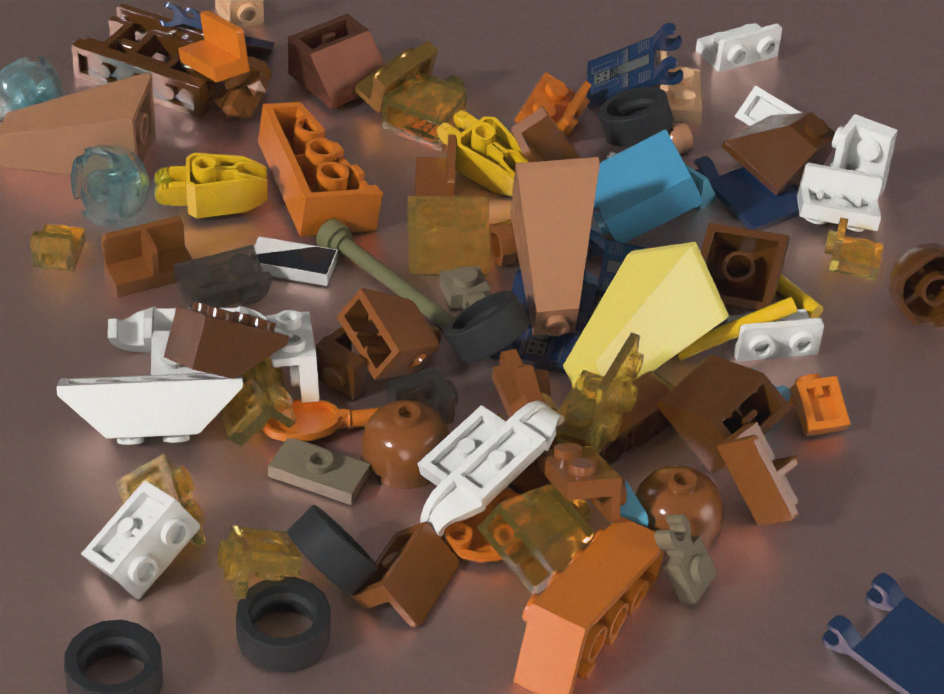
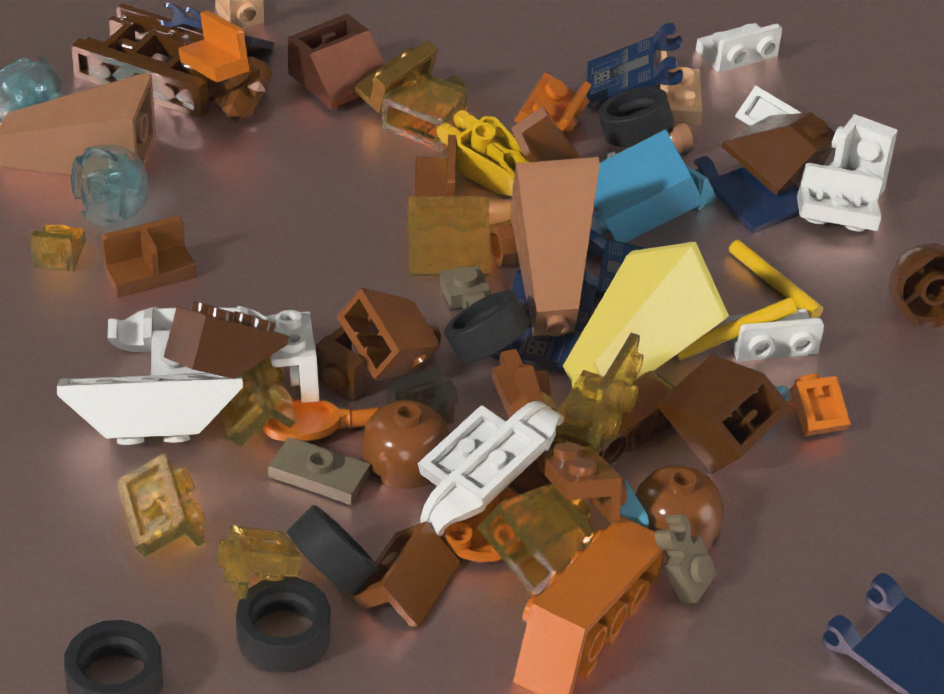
white bracket [81,480,200,599] -> none
yellow hinge [155,153,268,219] -> none
clear smoke bracket [172,245,273,308] -> none
tile [247,236,338,286] -> none
orange wedge [258,102,383,237] -> none
olive piece [316,218,454,330] -> none
reddish brown slope [701,223,790,312] -> none
dark orange panel [716,422,800,526] -> none
clear yellow bracket [824,217,884,281] -> none

